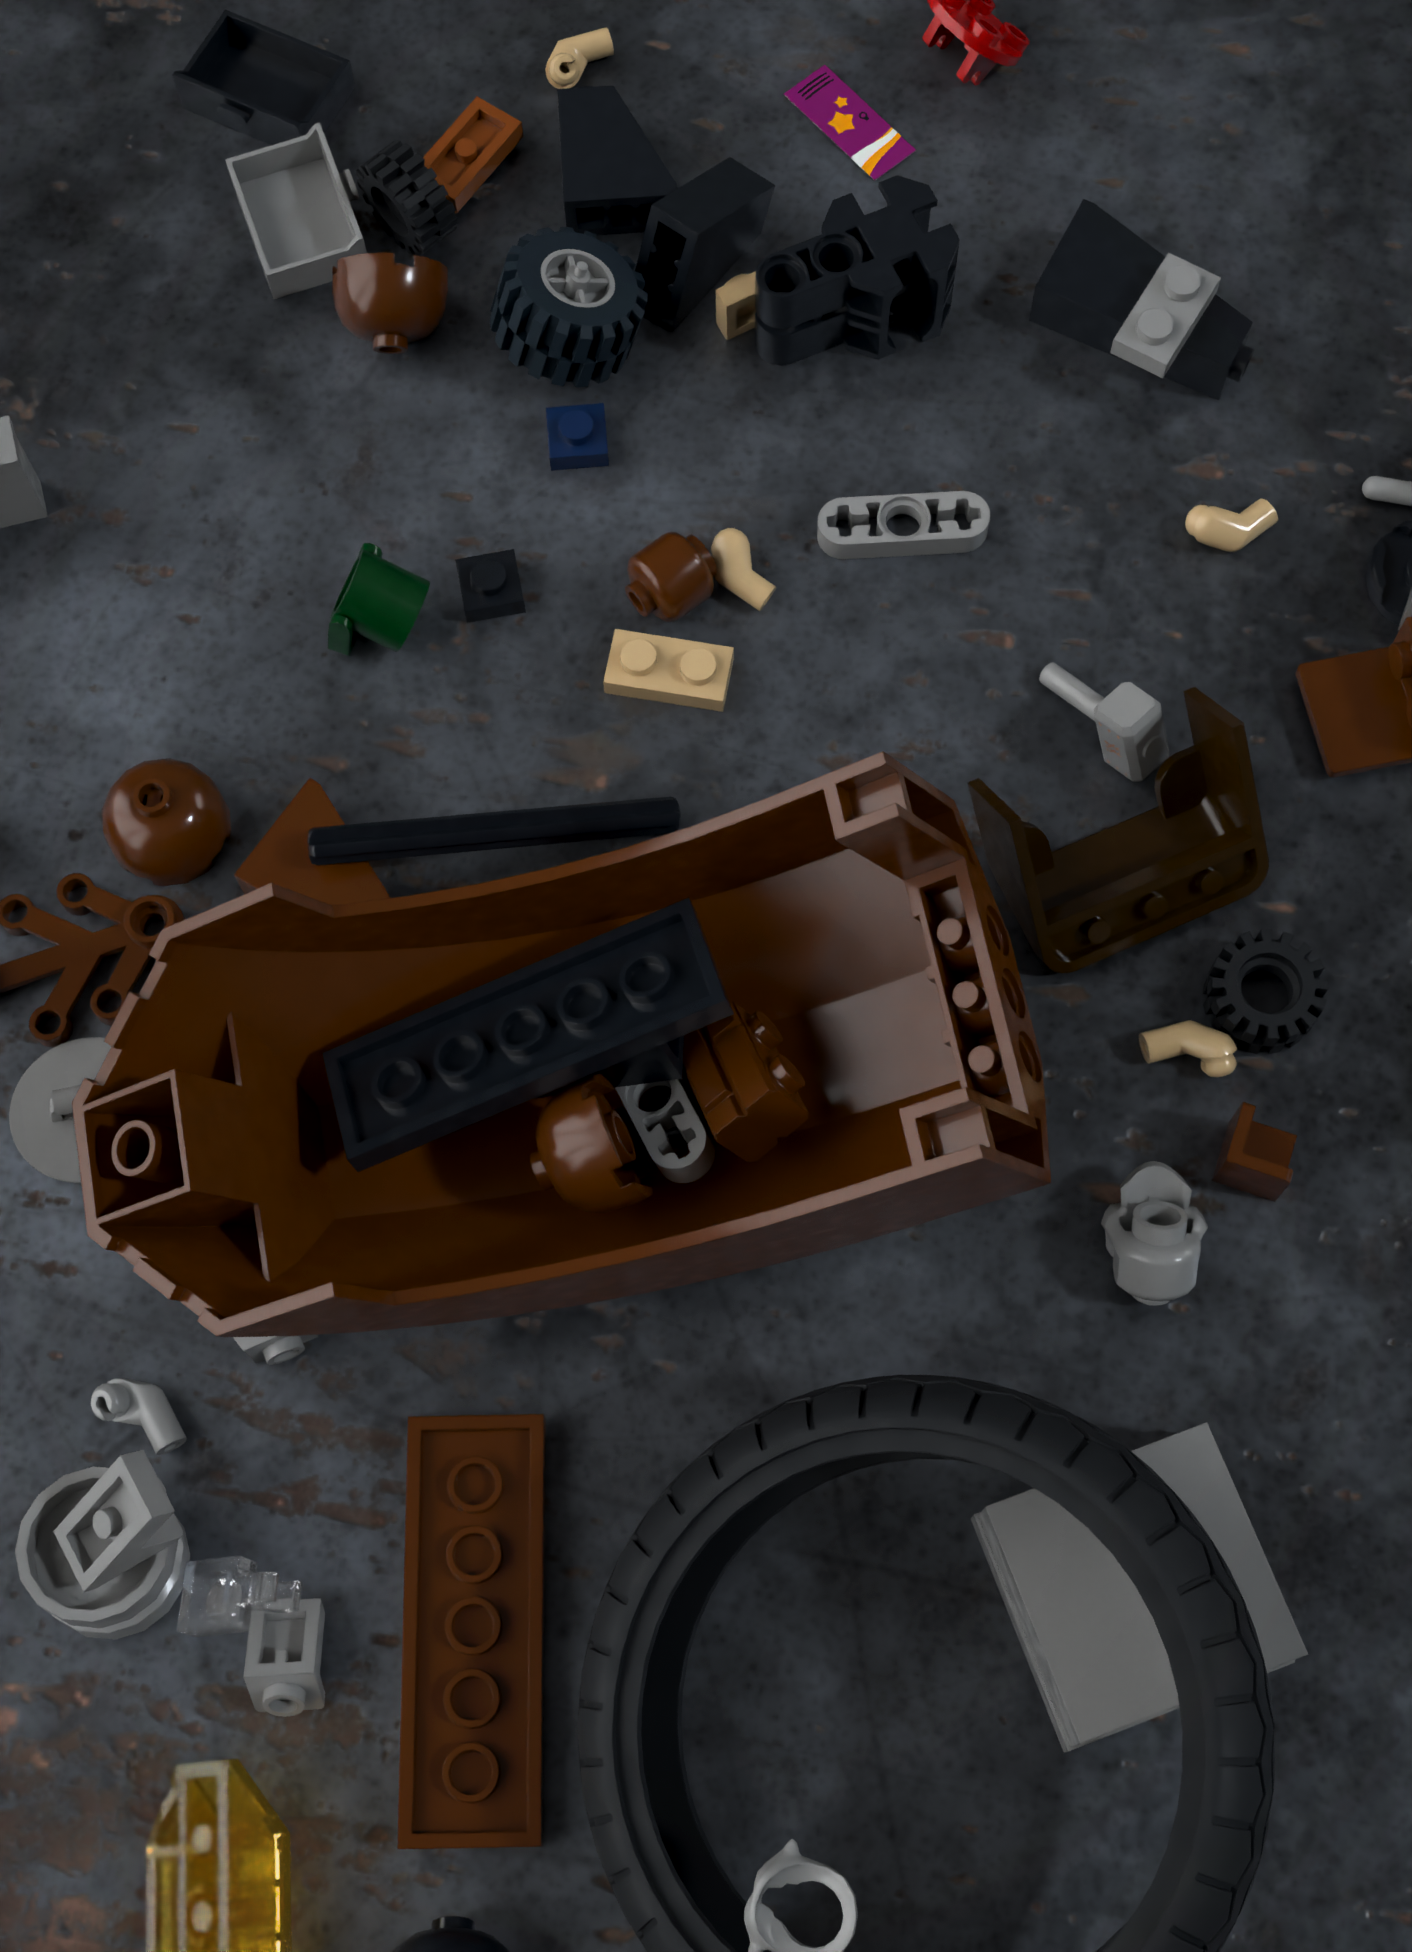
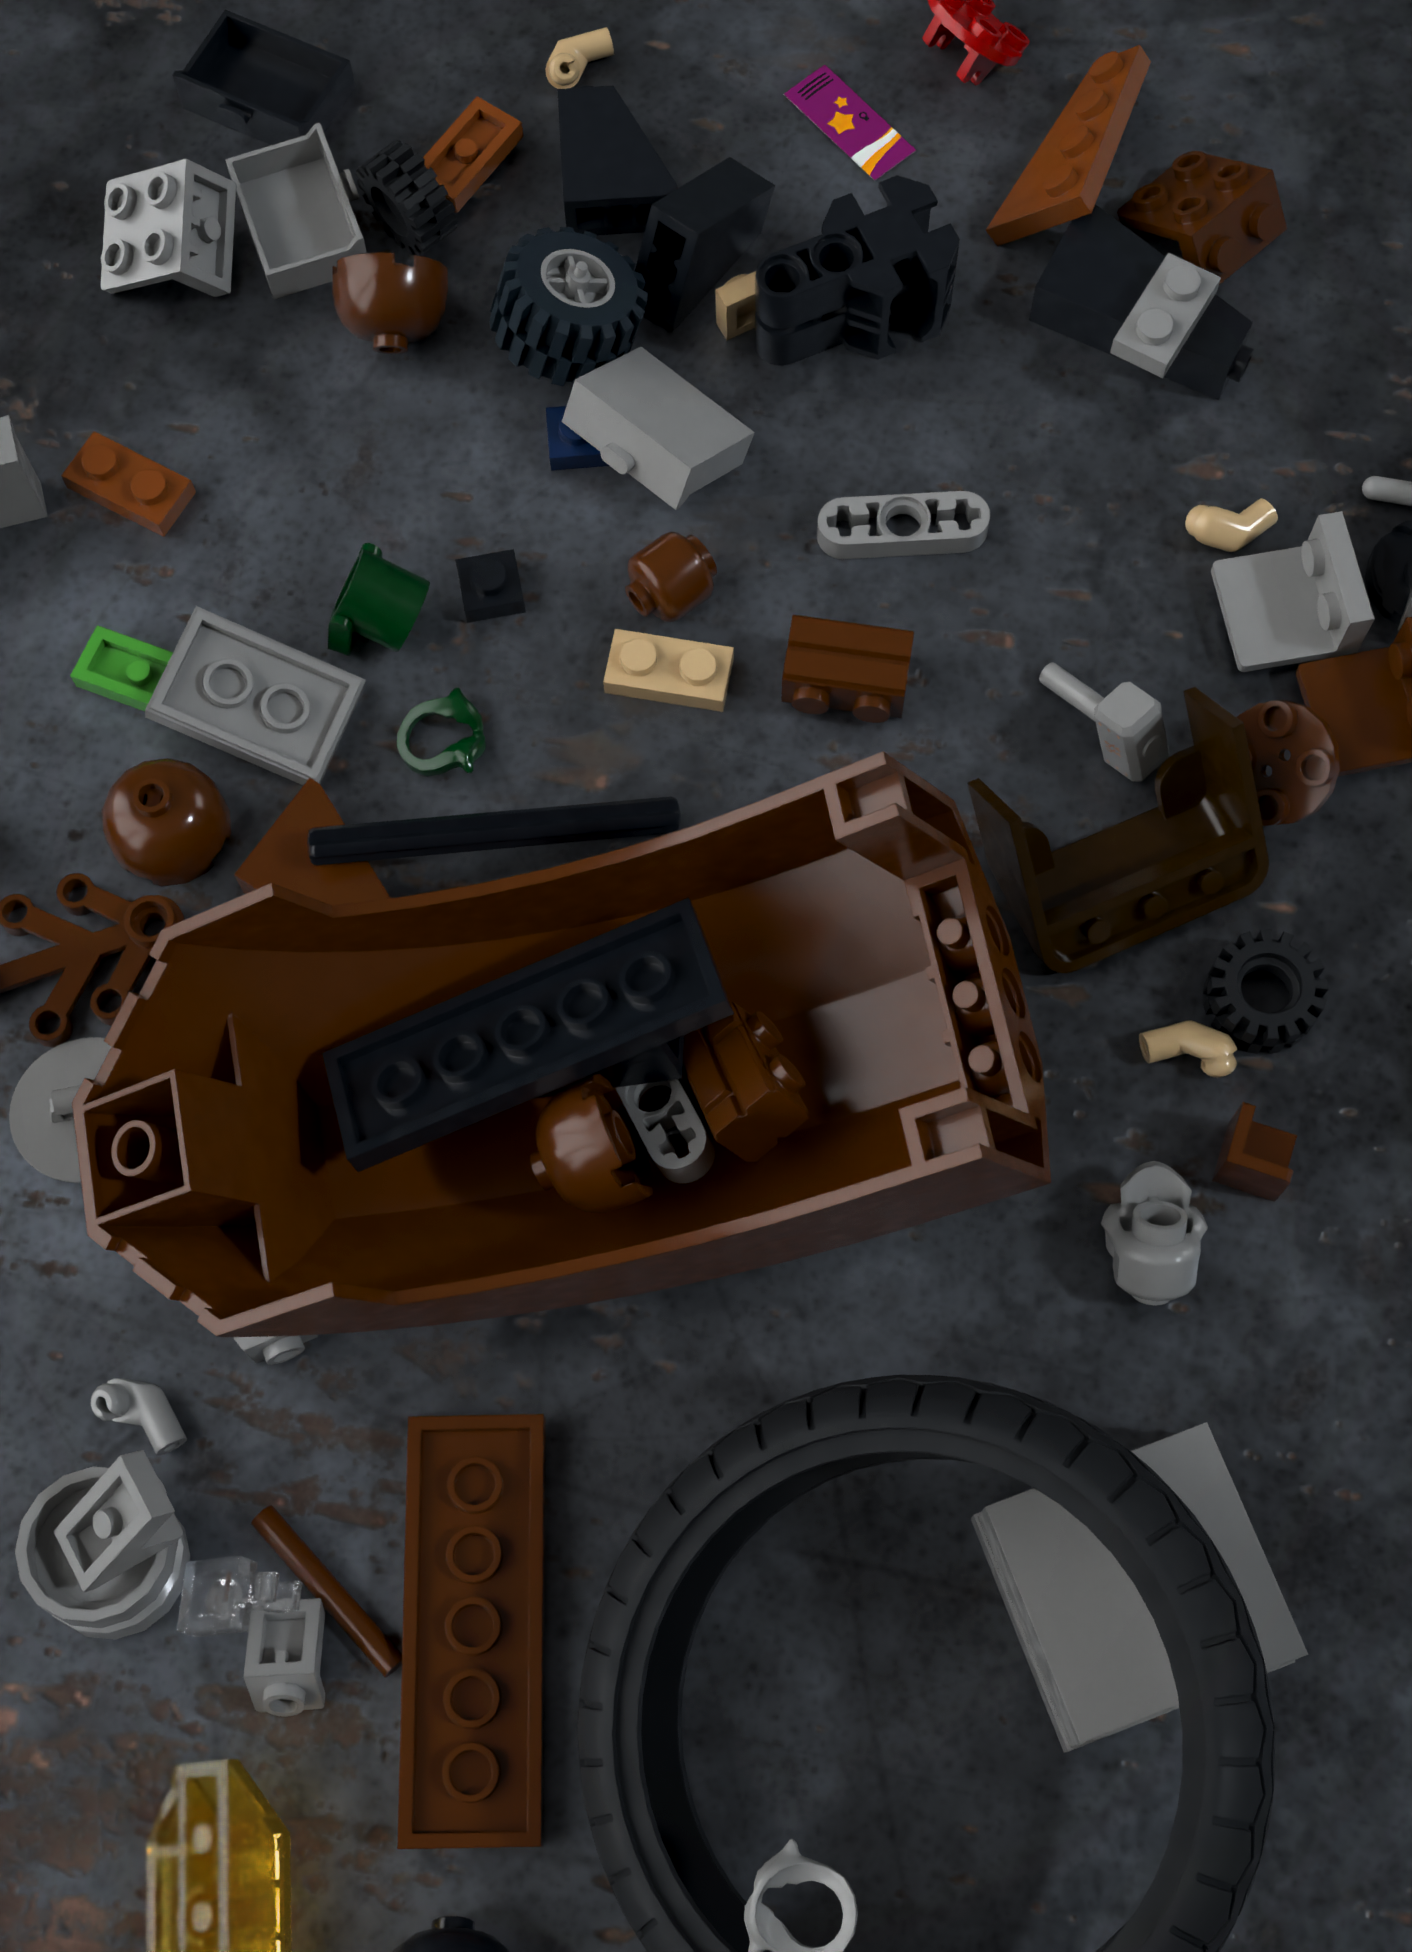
tan arm [711,528,776,611] -> none
none -> dark orange plate [61,431,196,537]
none -> bright green plate [70,625,173,712]
none -> light grey bracket [101,159,236,297]
none -> light grey tile [145,606,366,785]
none -> reddish brown bar [251,1505,402,1678]
none -> dark green piece [396,687,486,777]
none -> light grey container [562,346,755,510]
none -> reddish brown brick [781,615,914,723]
none -> dark orange wing [986,45,1151,247]
none -> reddish brown bracket [1117,151,1287,285]
none -> light grey bracket [1211,511,1375,672]
none -> reddish brown plate [1237,700,1340,826]

